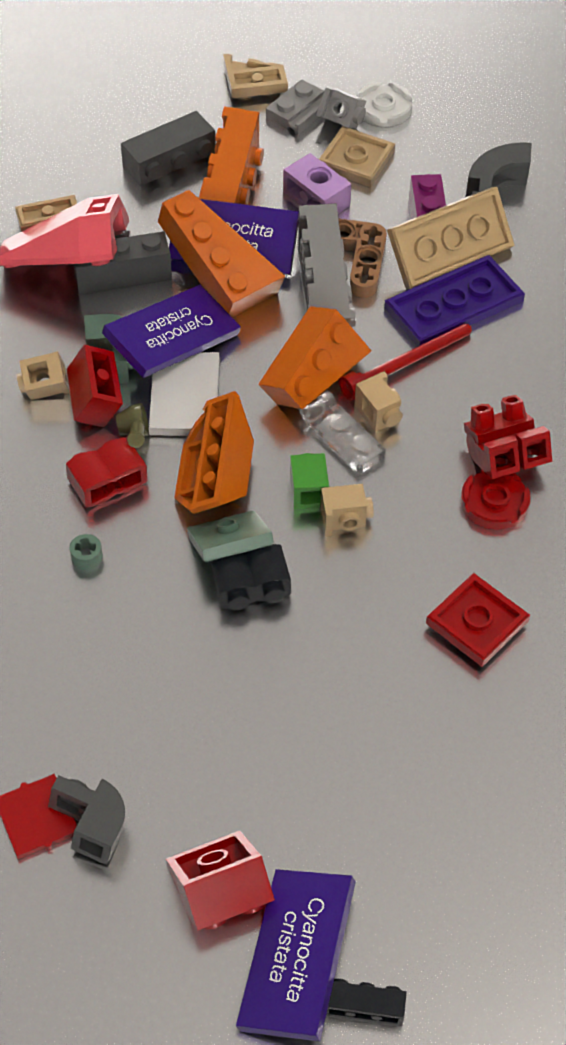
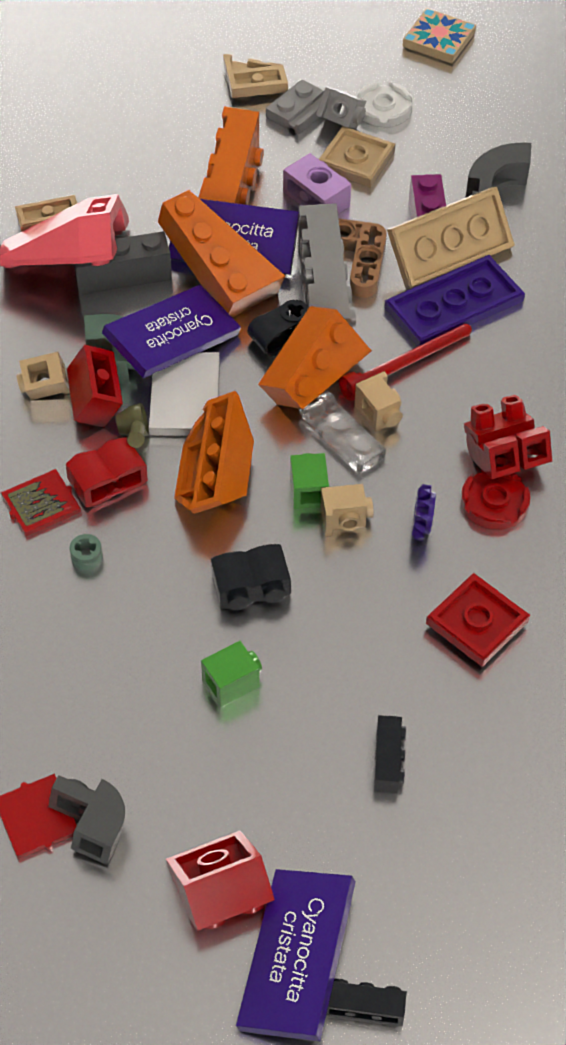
dark grey brick [121,110,216,186] -> none
sand green plate [187,510,274,562] -> none
none -> piece [1,469,81,537]
none -> bright green brick [201,640,262,707]
none -> black piece [247,300,309,357]
none -> black piece [374,715,406,793]
none -> tile [402,8,476,64]
none -> dark purple gear [412,484,436,541]

